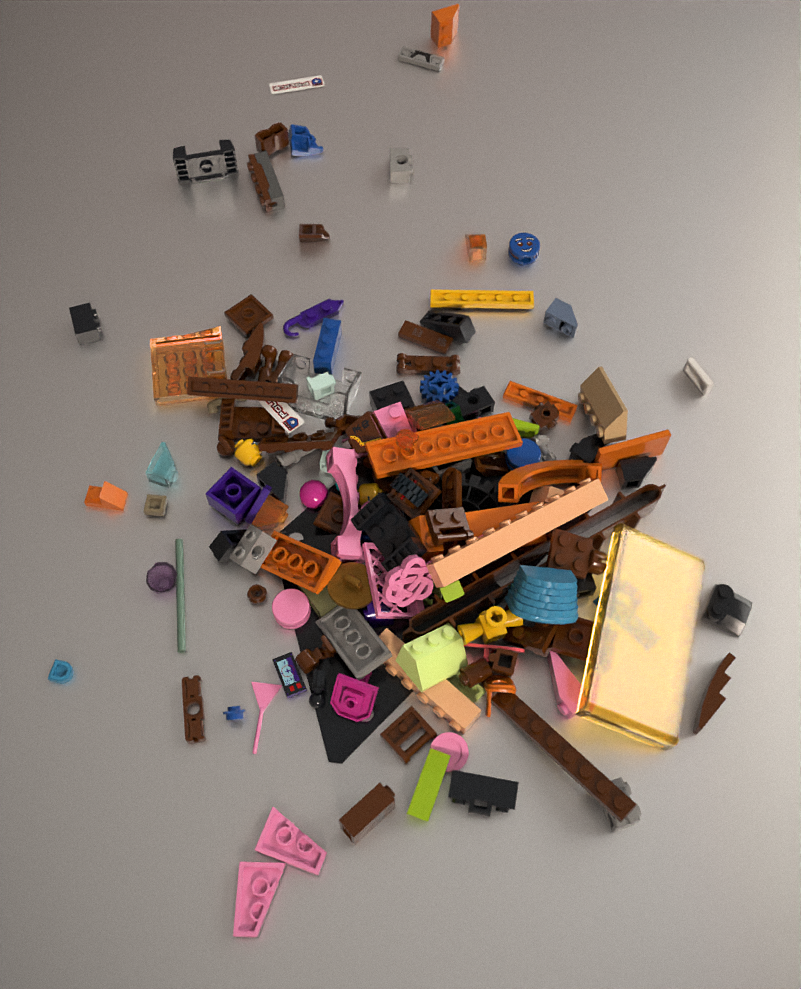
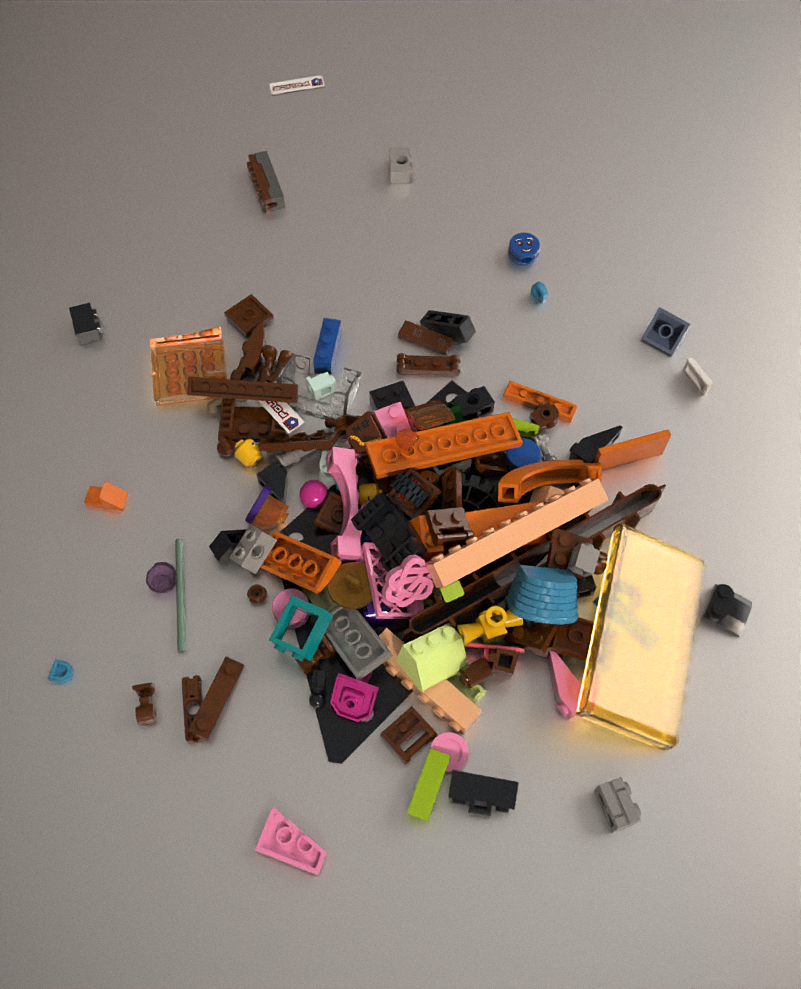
dark tan plate [143,494,168,516] -> none
clear light blue slope [145,442,178,488] -> none
black plate [173,140,239,184] -> none
dark purple brick [205,467,261,525] -> none
blue plate [223,706,246,720] -> none
bright pink wing [233,862,286,938] -> none
bright pink piece [251,682,282,754] -> none
reddish brown brick [255,123,289,156] -> none
tile [272,652,307,699] -> none
dark purple plate [283,298,344,337] -> none
blue slope [288,124,323,156] -> none
reddish brown slope [299,224,330,242] -> none
reddish brown brick [339,783,395,845] -> none
light grey tile [398,46,444,71] -> none
blue gear [420,370,459,406] -> none
yellow plate [430,290,534,309] -> none
orange slope [431,4,460,48] -> none
clear orange slope [465,233,487,262] -> none
orange piece [483,675,517,717] -> none
reddish brown plate [491,692,636,822] -> none
sand blue slope [543,298,578,338] -> none
tan slope [578,366,628,444] -> none
black slope [616,456,657,490] -> none
reddish brown slope [693,652,736,735] -> none
none -> reddish brown leg [132,682,157,725]
none -> reddish brown plate [188,656,244,741]
none -> teal window [269,595,333,661]
none -> dark azure tile [531,282,548,303]
none -> light grey brick [567,543,600,577]
none -> sand blue slope [641,307,691,355]

